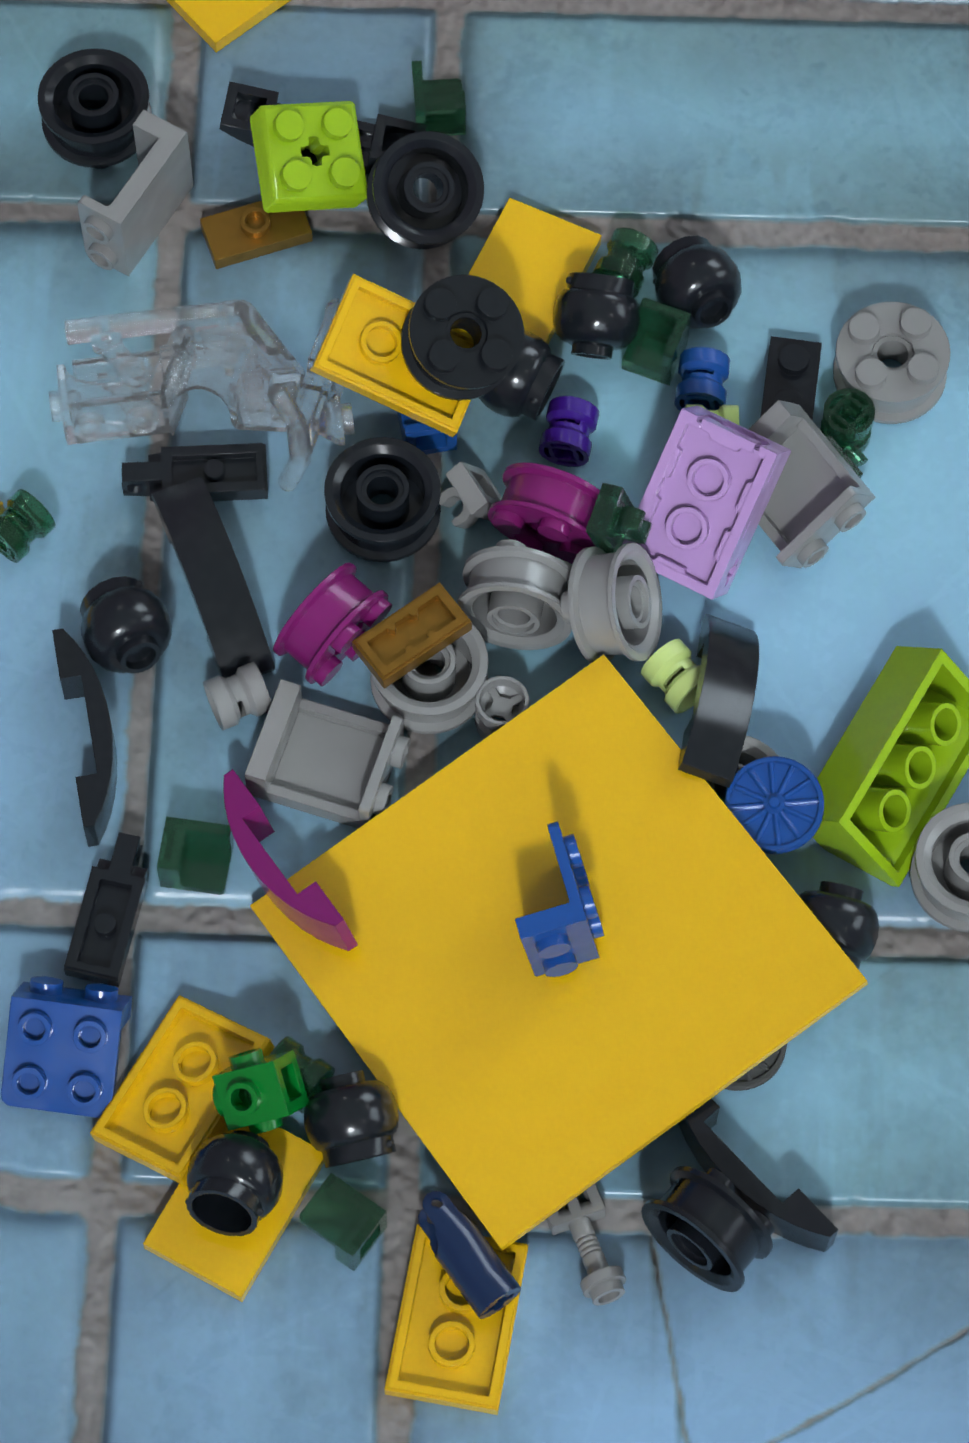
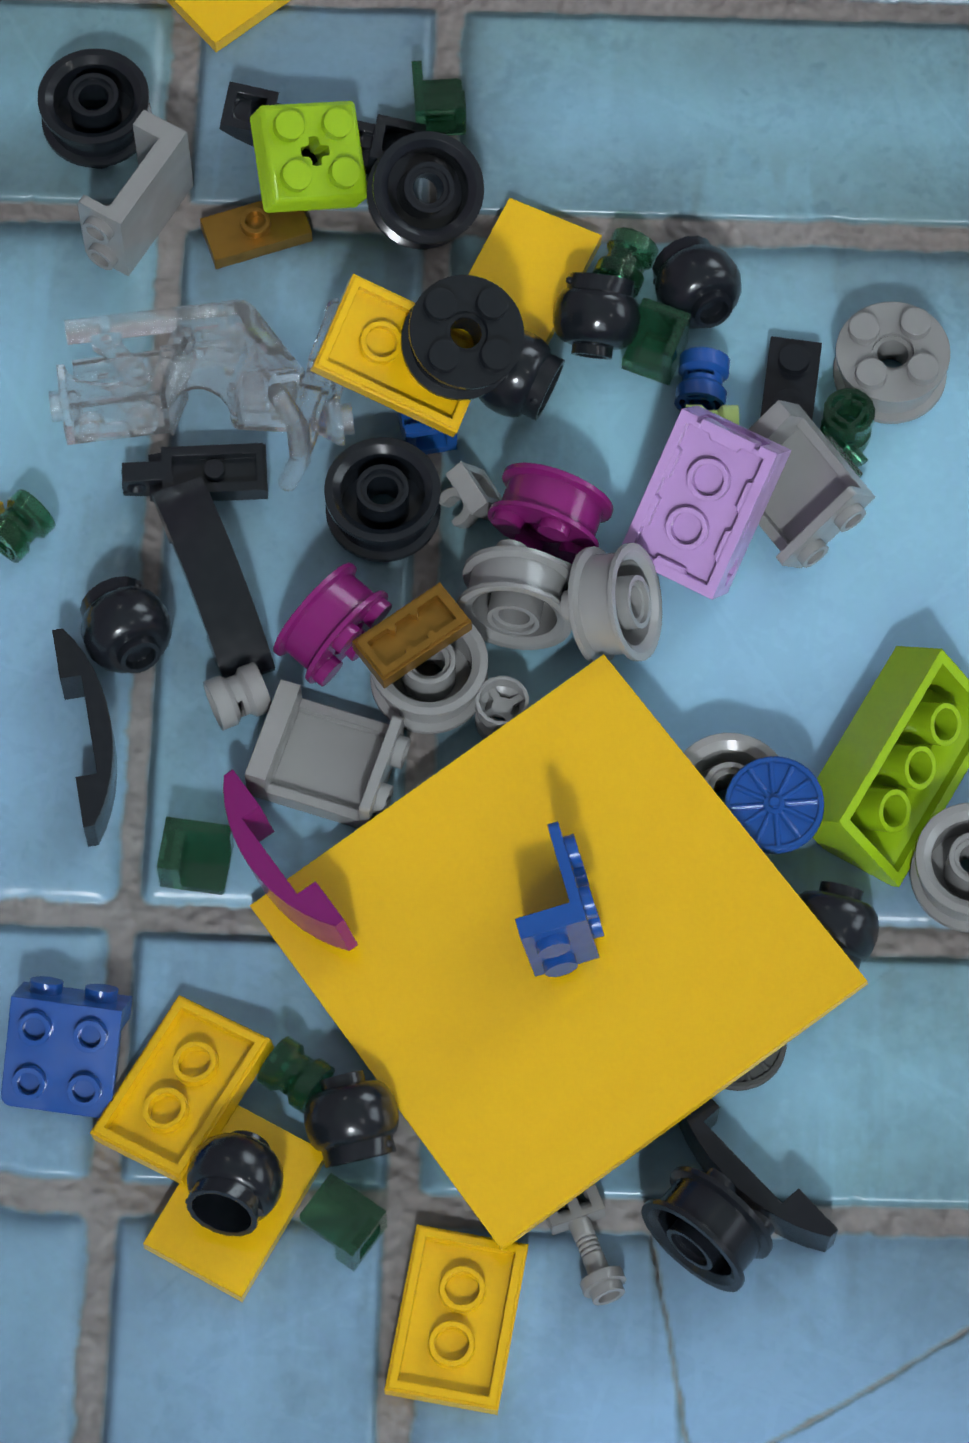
black hinge [64,832,148,987] -> none
green brick [212,1048,309,1134] -> none
dark blue piece [418,1191,521,1319] -> none
dark purple wheel [538,396,599,467] -> none
clear green tile [586,483,652,553] -> none
yellowish green wheel [640,638,701,714] -> none
black slope [678,614,759,788] -> none

